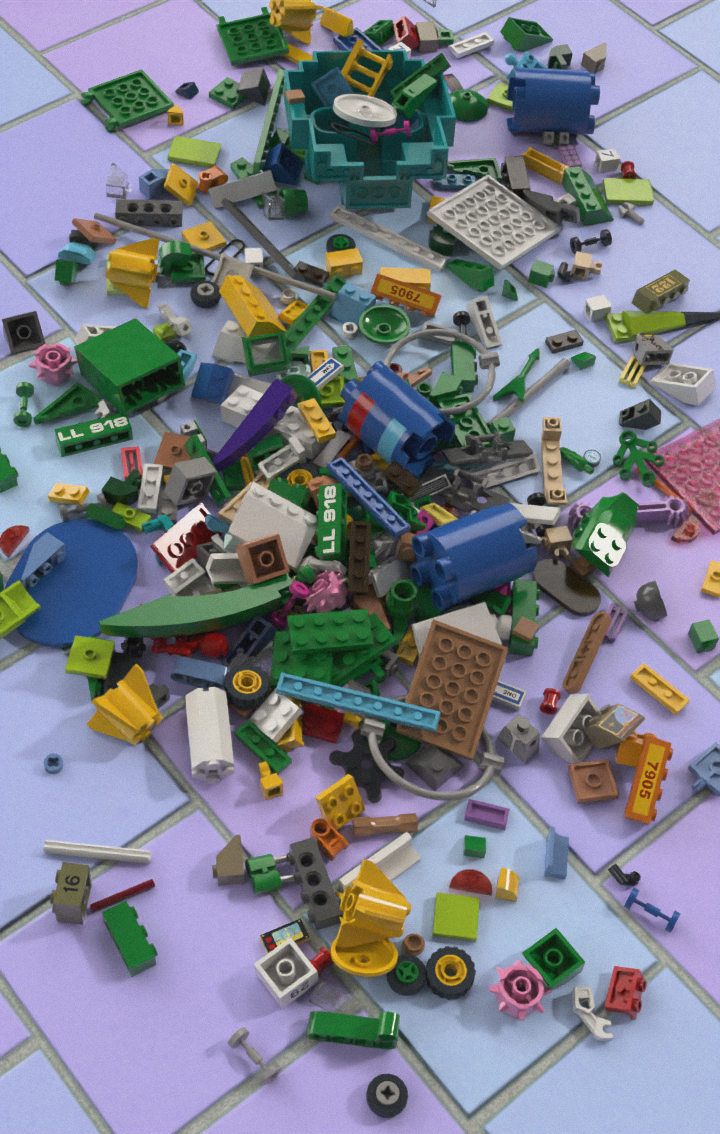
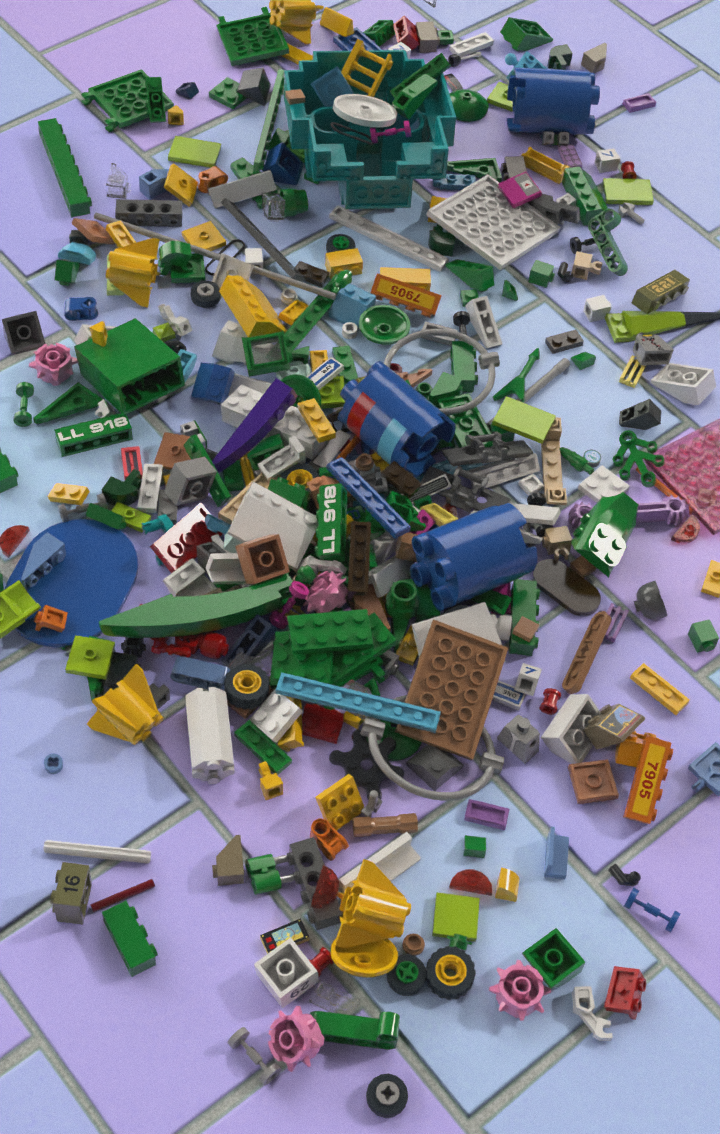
none -> orange bracket [34,605,68,633]
none -> green brick [37,118,92,218]
none -> blue piece [64,297,98,321]
none -> yellow slope [89,321,108,347]
none -> yellow plate [105,220,136,248]
none -> green slope [145,77,166,123]
none -> bright pink brick [268,1006,324,1072]
none -> clear red plate [311,865,339,908]
none -> green plant [332,270,352,296]
none -> light grey bar [361,790,383,817]
none -> green plate [447,933,472,951]
none -> black hinge [448,52,481,67]
none -> green plate [460,289,479,307]
none -> lime tile [492,396,556,444]
none -> dark pink tile [498,171,542,208]
none -> white brick [514,663,542,696]
none -> white tile [518,473,544,496]
none -> white plate [578,465,630,503]
none -> beam [588,208,628,276]
none -> medium lavender tile [622,93,657,113]

